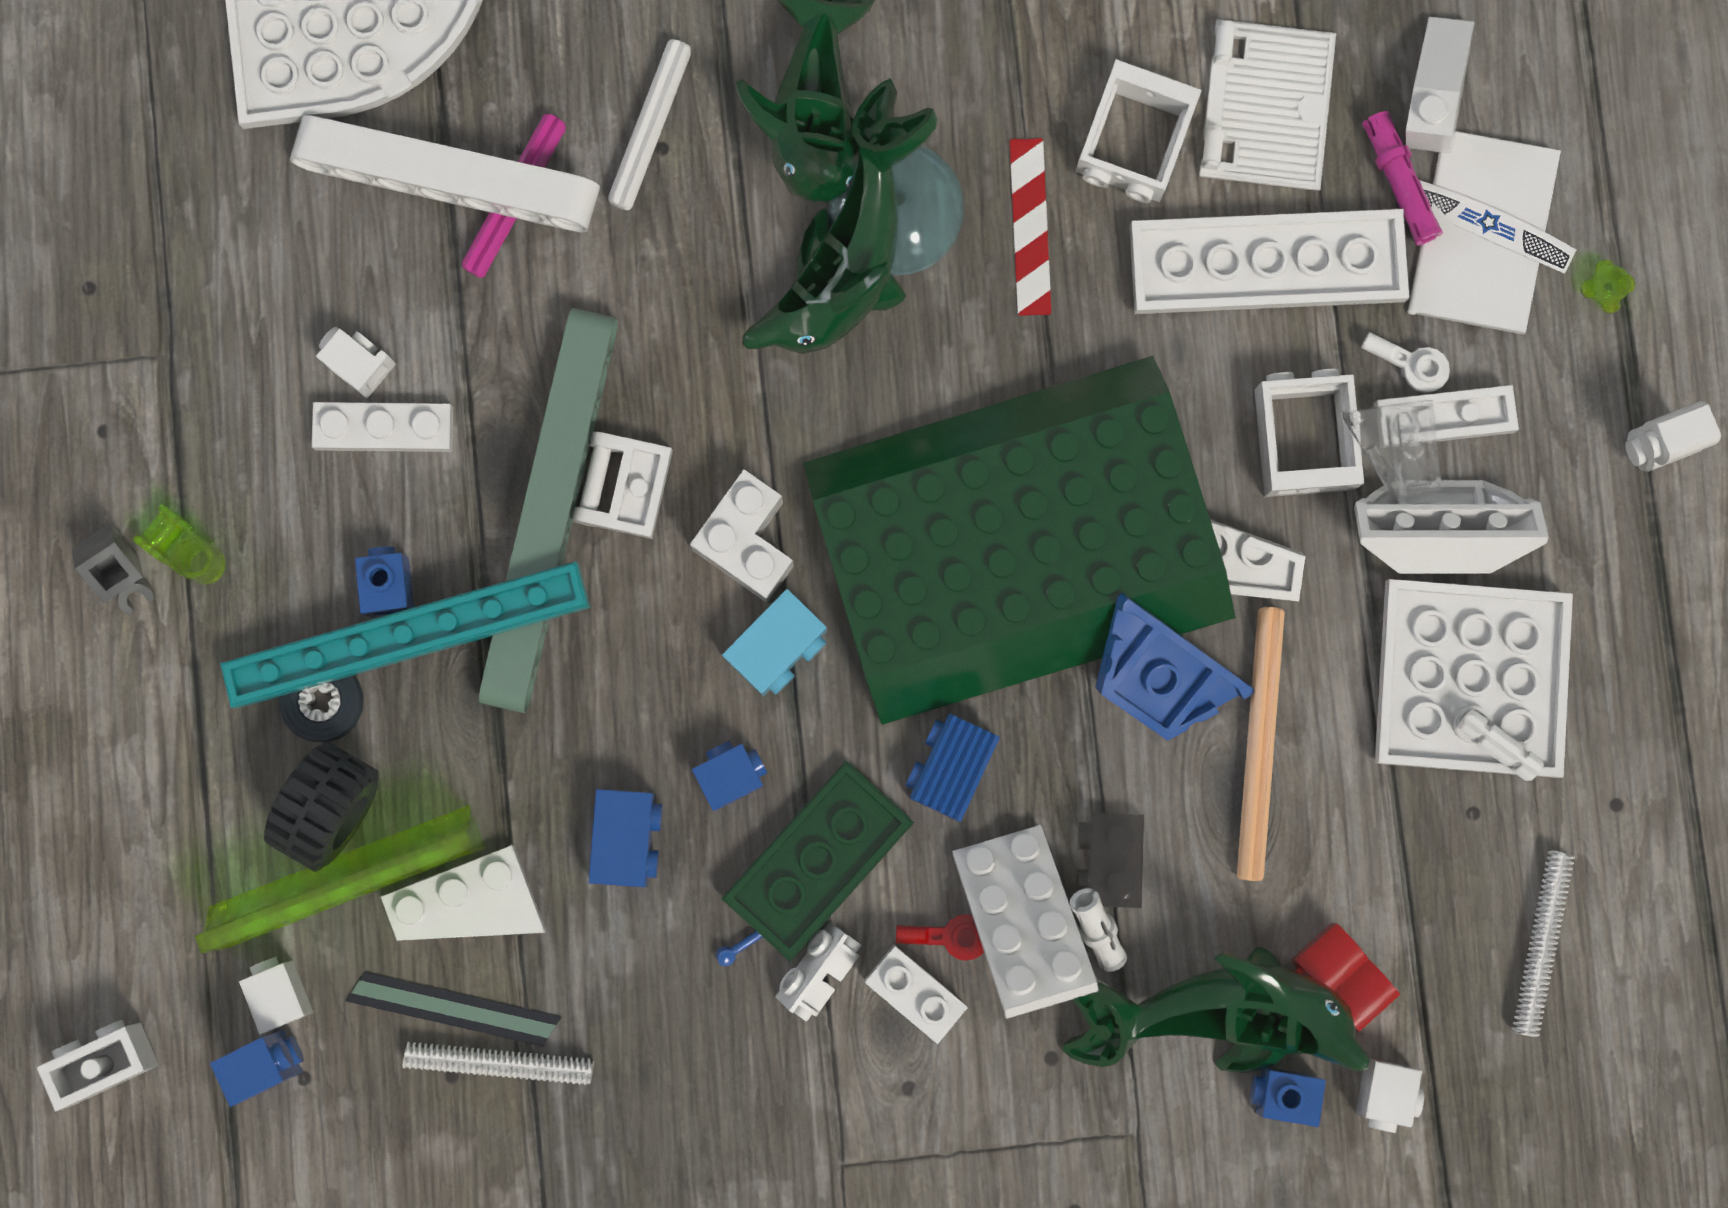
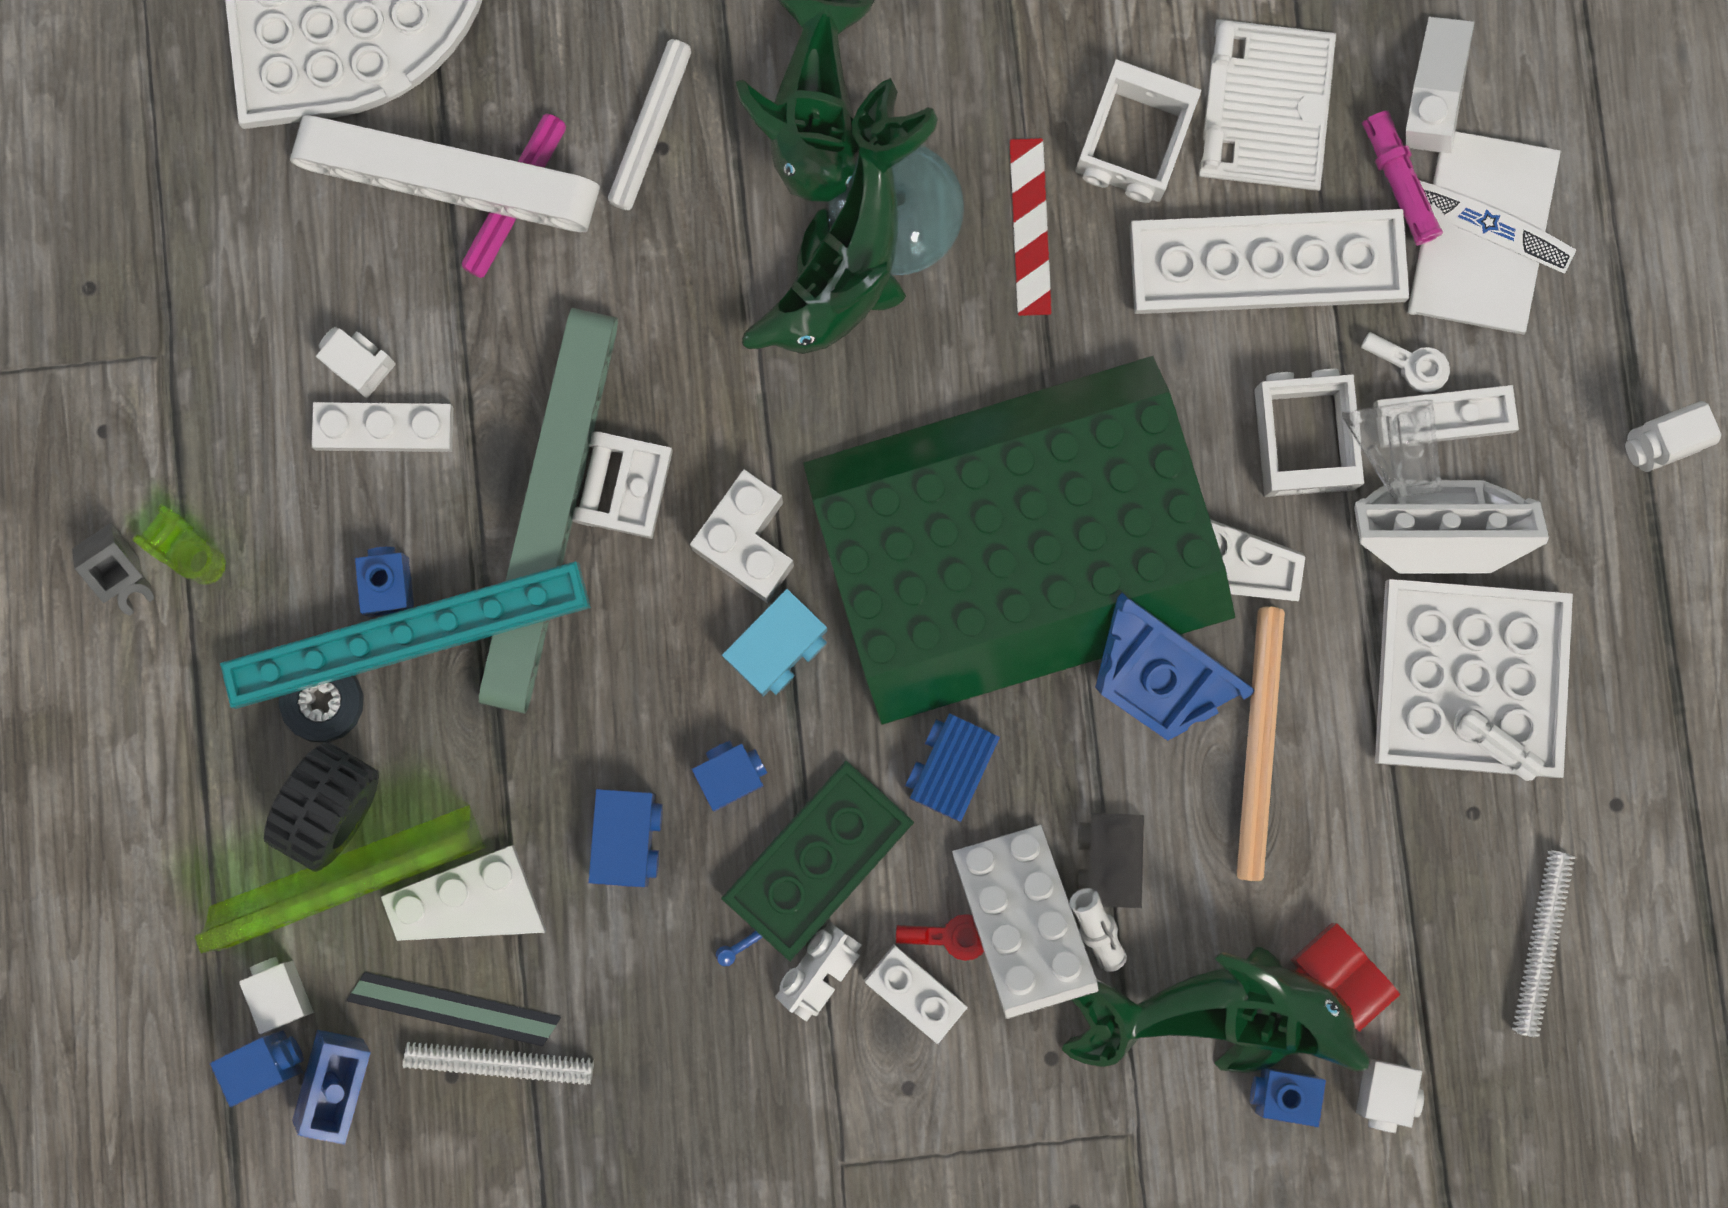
white brick [37,1020,159,1112] -> none
clear neon green plate [1580,260,1635,314] -> none
none -> blue brick [292,1029,371,1145]

